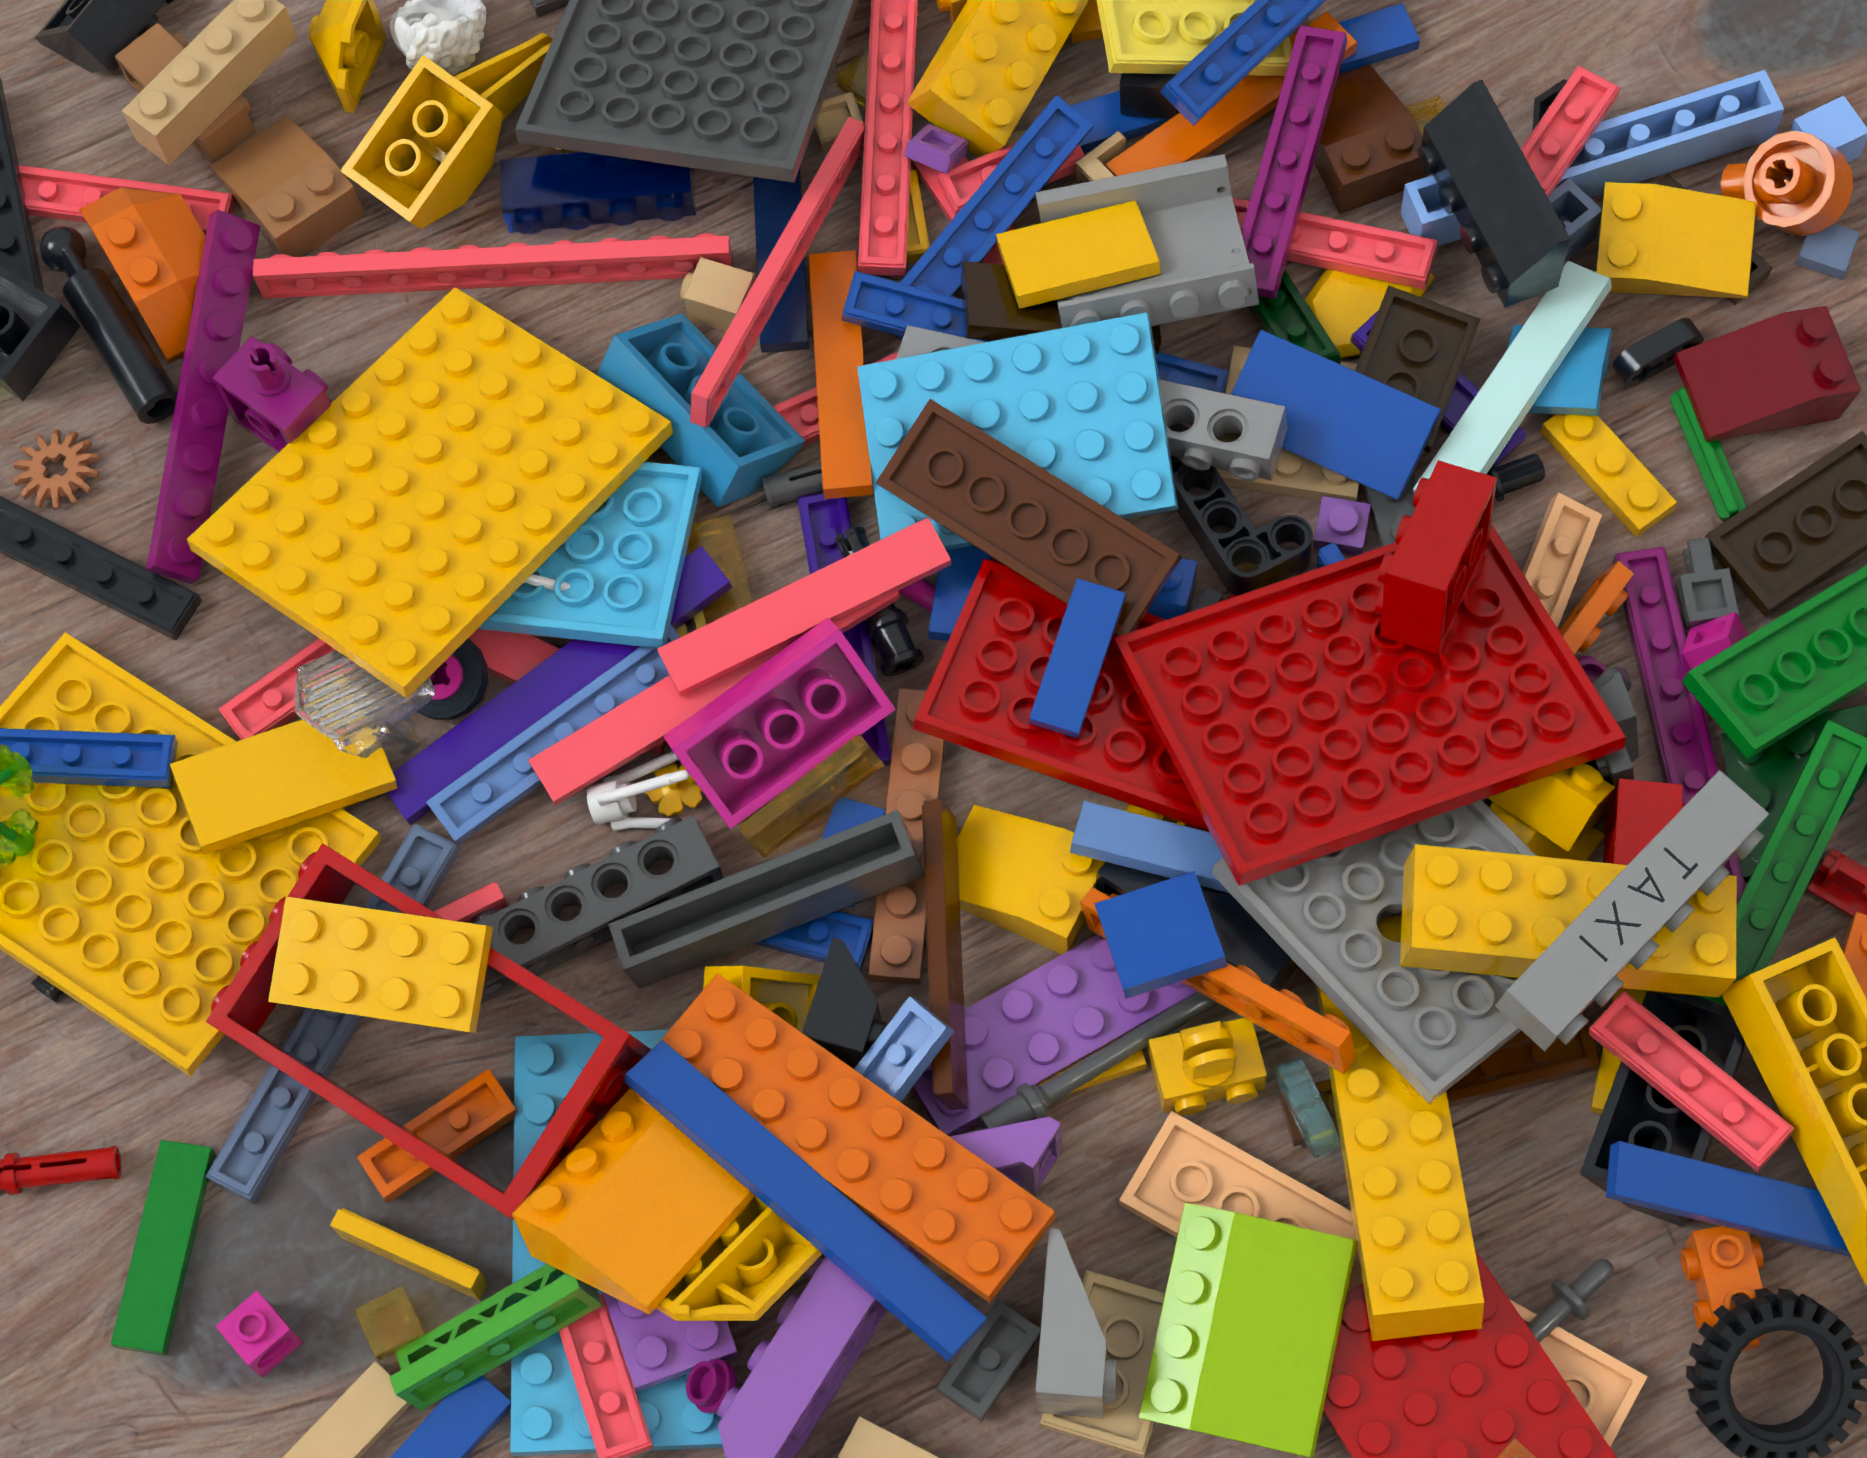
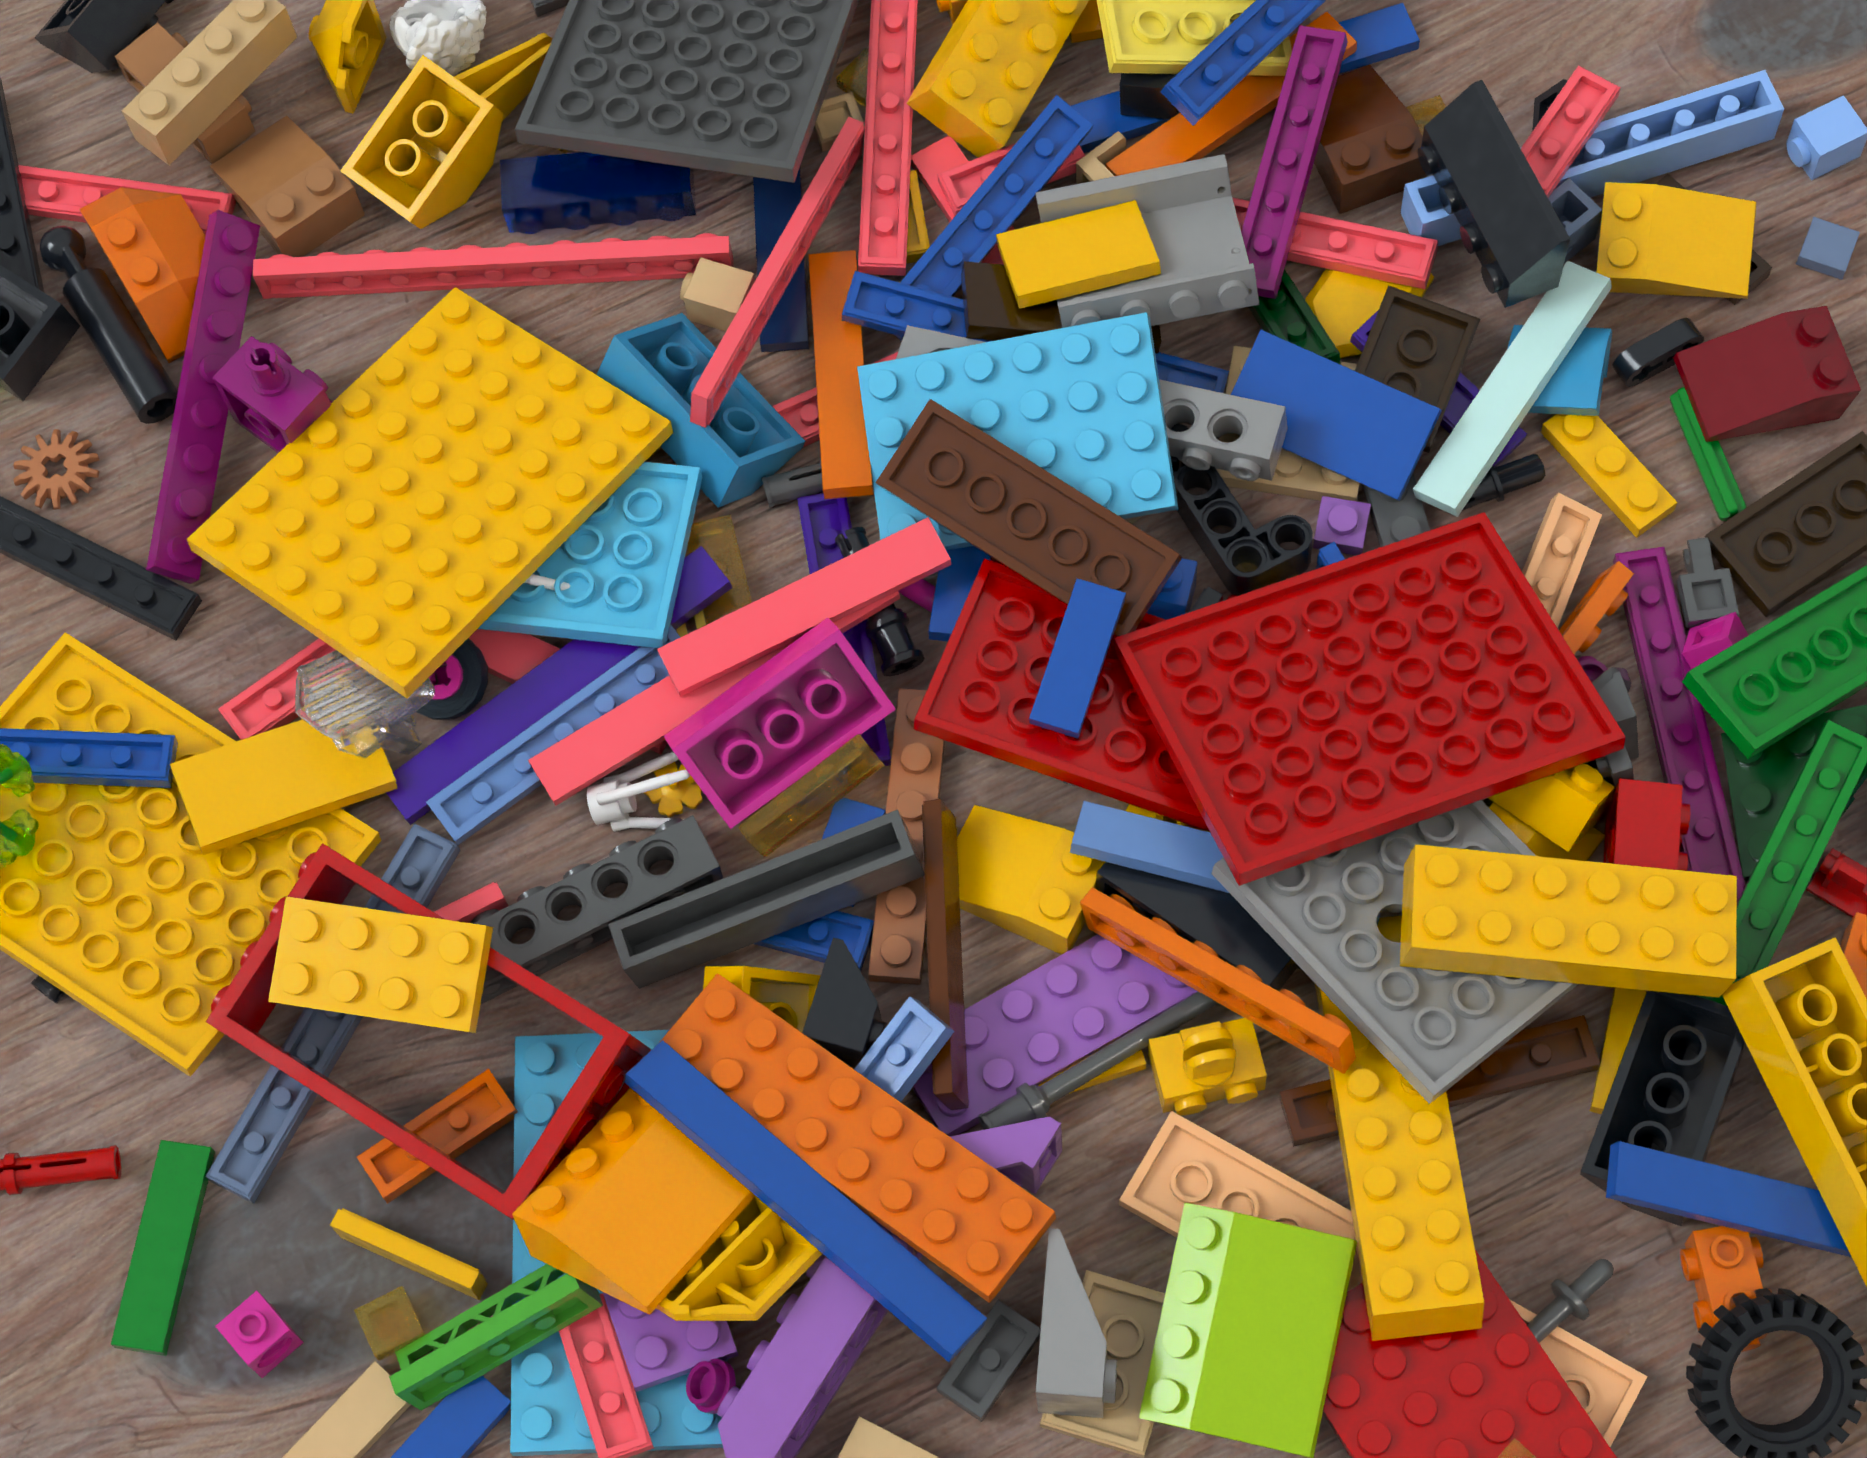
medium lavender tile [905,124,970,174] -> none
blue tile [1095,871,1228,999] -> none
clear light blue beam [1274,1057,1341,1158] -> none
red brick [1375,460,1497,655] -> none
light grey brick [1496,770,1769,1051] -> none
coral tile [1589,991,1794,1172] -> none
orange piece [1721,131,1853,236] -> none

